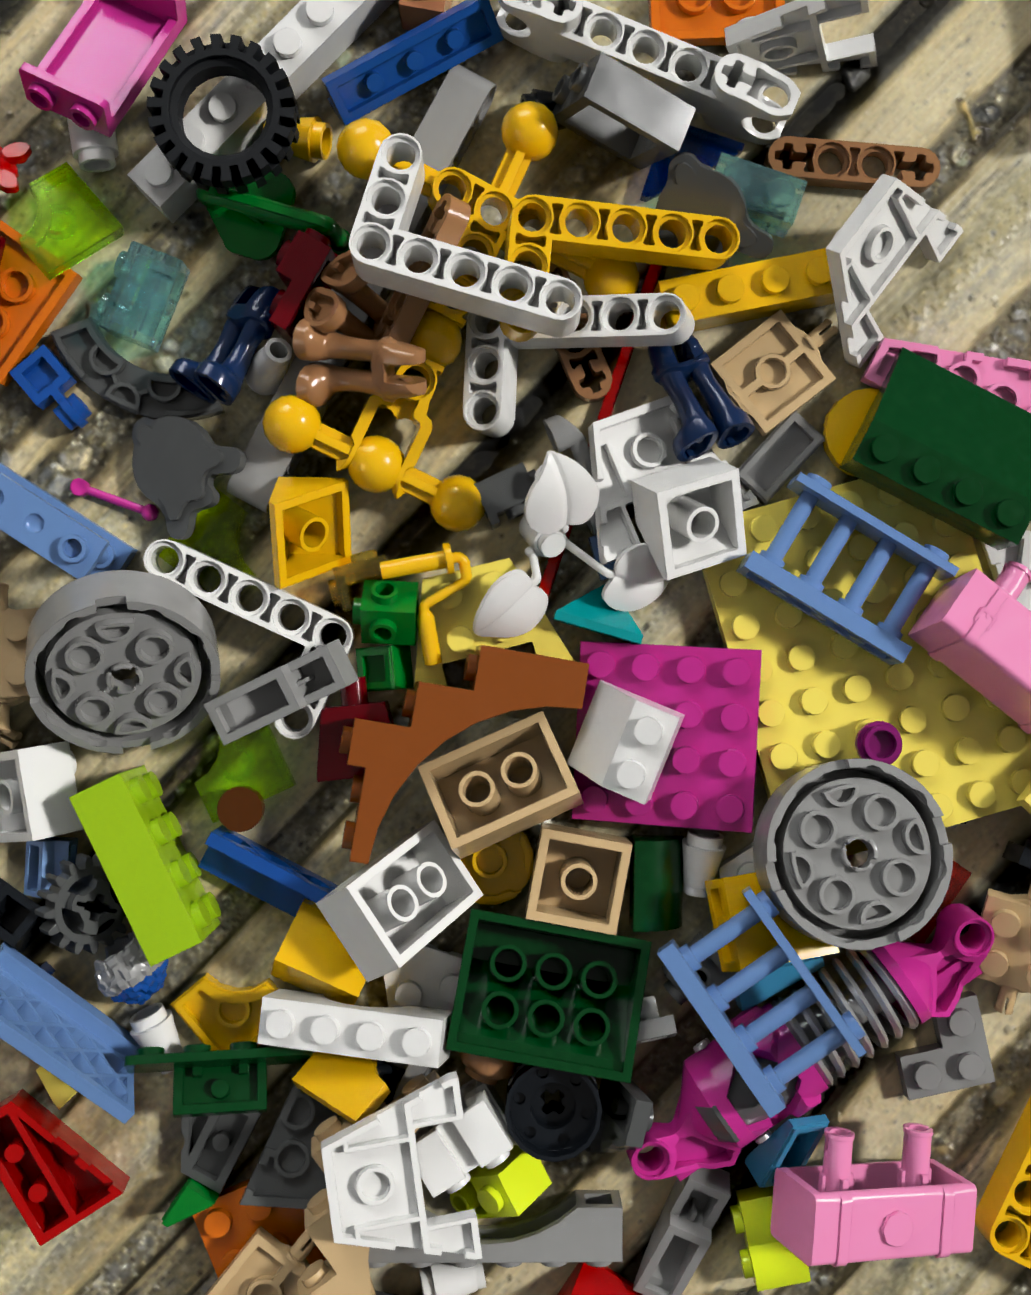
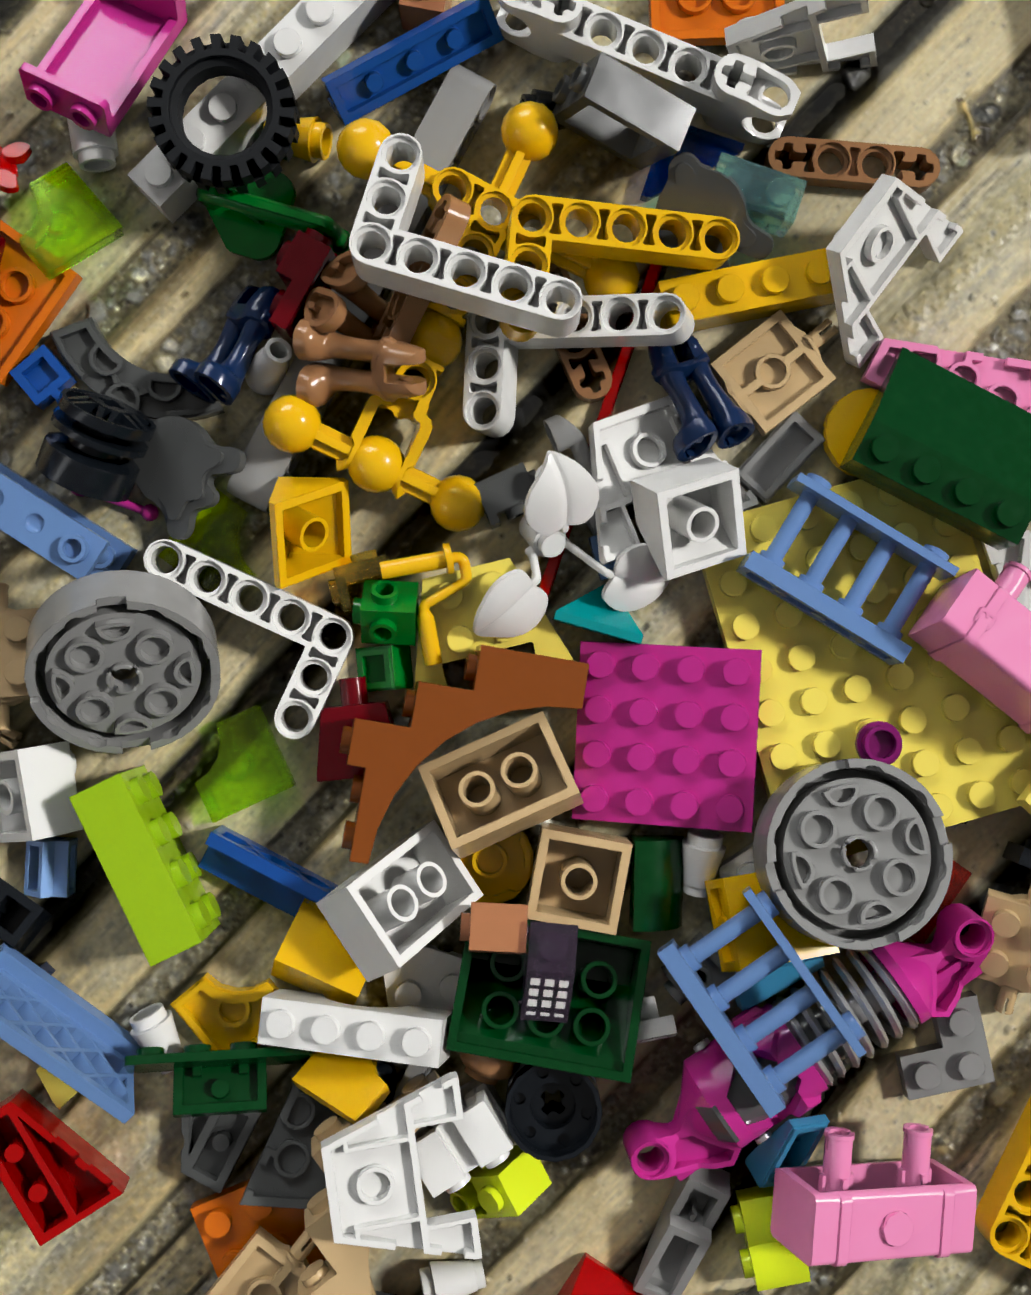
dark grey gear [35,853,127,955] -> none
light grey piece [94,931,169,1005] -> none
clear light blue brick [97,241,190,353] -> none
green slope [161,1177,220,1227] -> none
light grey slope [203,639,359,745] -> none
reddish brown tile [217,785,265,832] -> none
light grey arch [368,1190,623,1268] -> none
white slope [567,680,685,805] -> none
dark grey wing [585,1078,654,1154] -> none
none -> black wheel [35,388,156,502]
none -> nougat brick [460,902,528,955]
none -> clear purple slope [520,921,578,1023]

